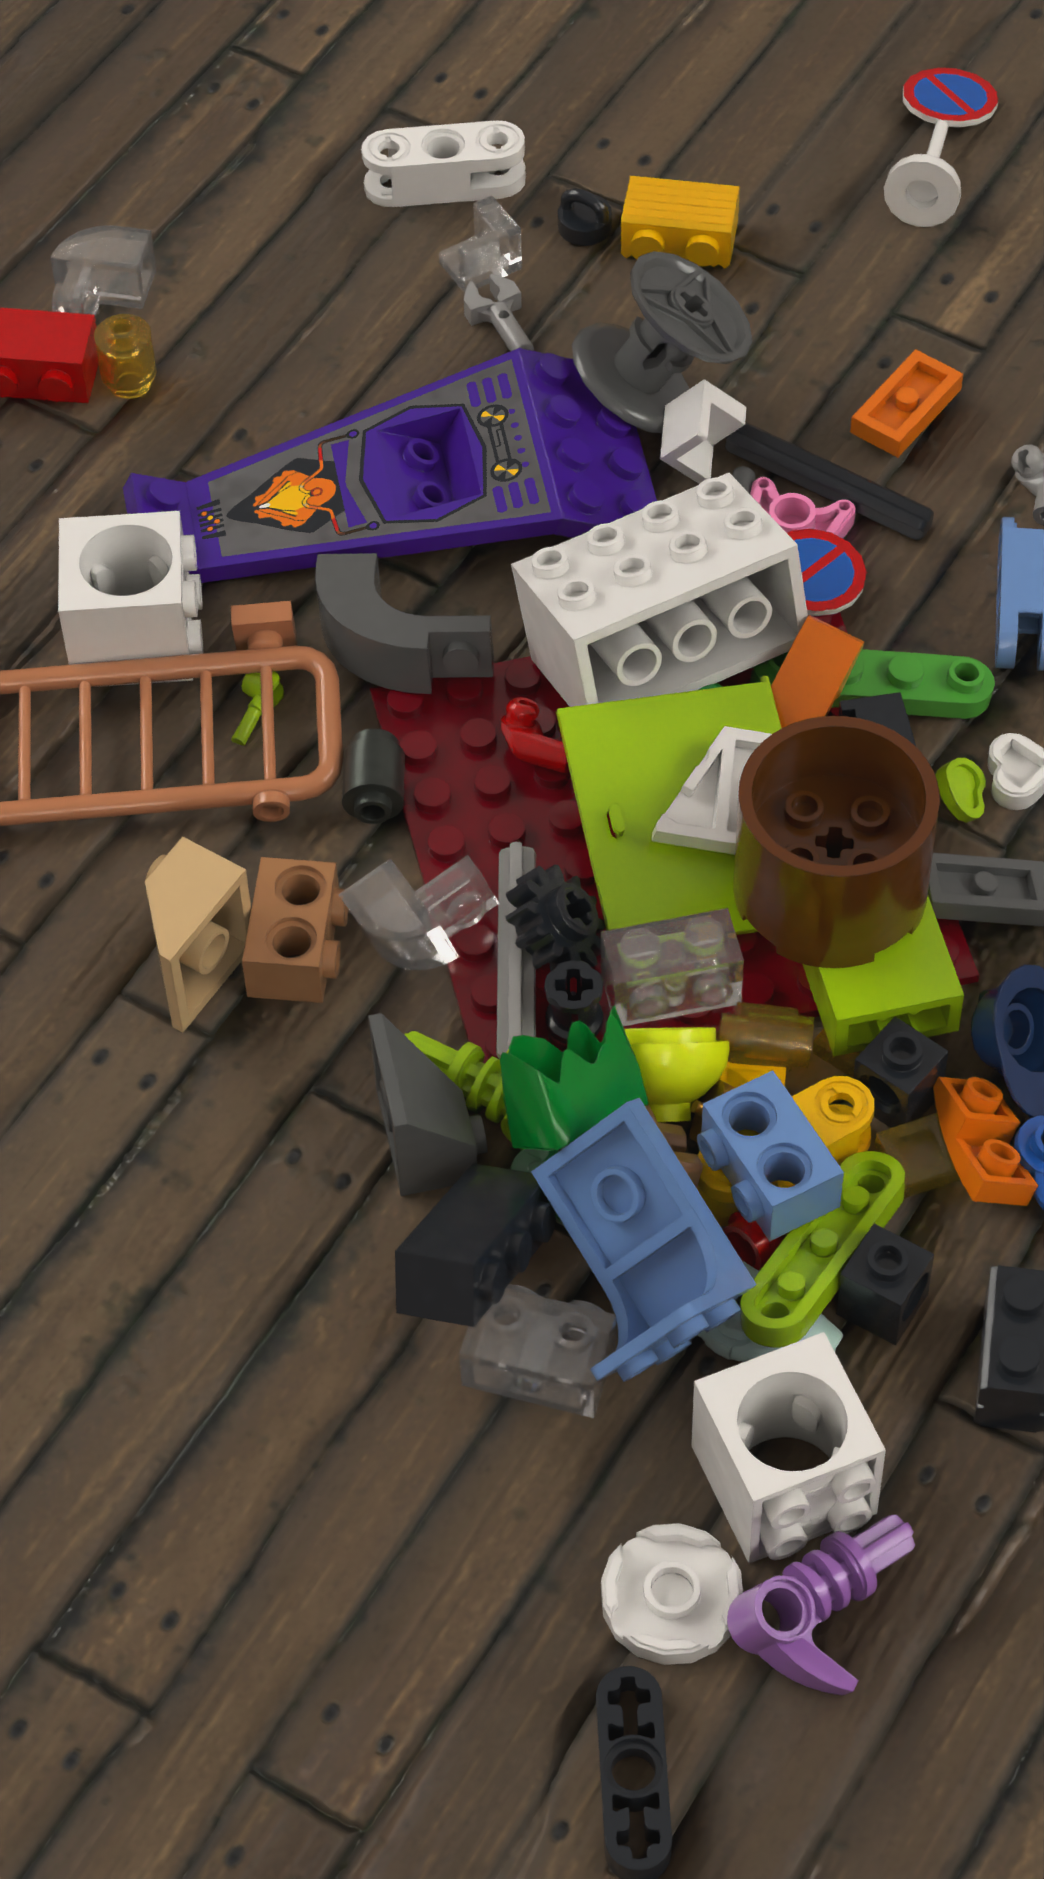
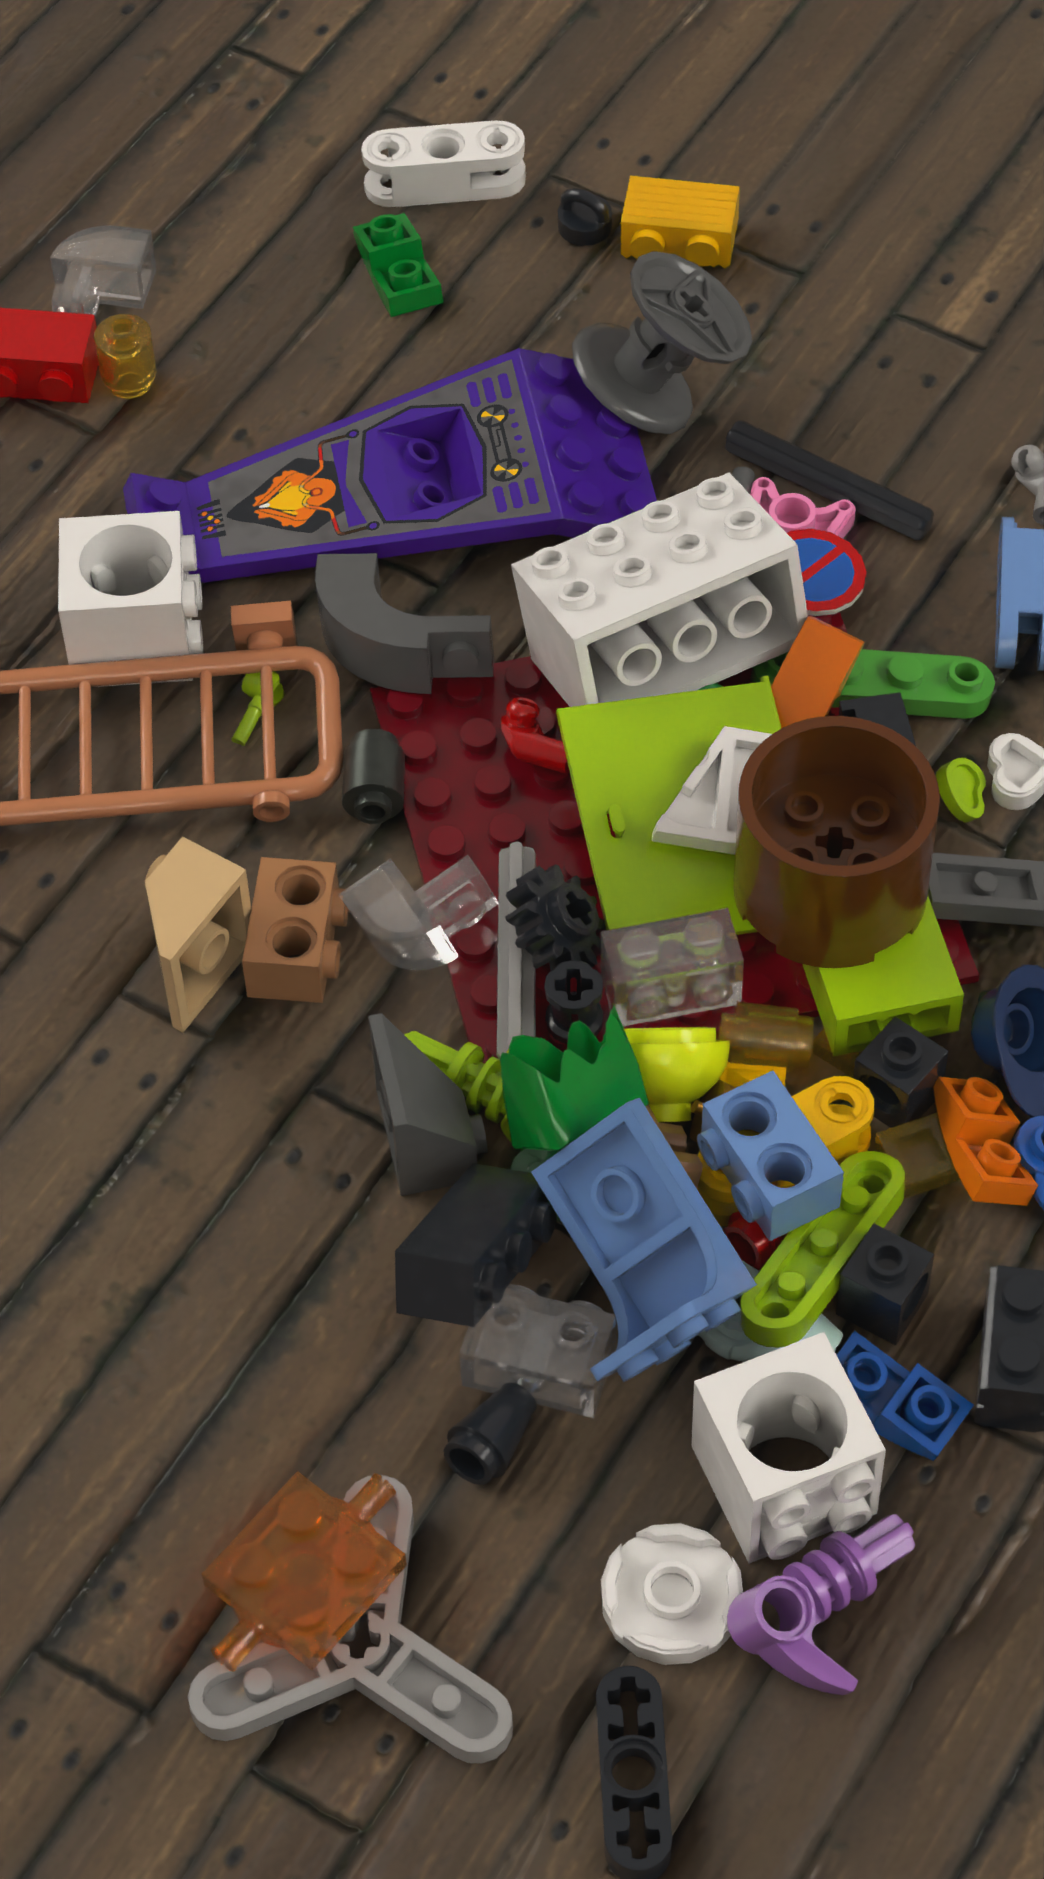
clear panel [439,196,522,293] -> none
light grey bar [464,274,534,351] -> none
white panel [660,379,746,484] -> none
orange plate [850,349,963,458] -> none
piece [884,67,998,227] -> none
none -> light grey piece [188,1475,513,1763]
none -> clear orange plate [202,1471,407,1672]
none -> green slope [353,213,443,317]
none -> black cone [444,1382,537,1485]
none -> blue slope [837,1330,974,1461]

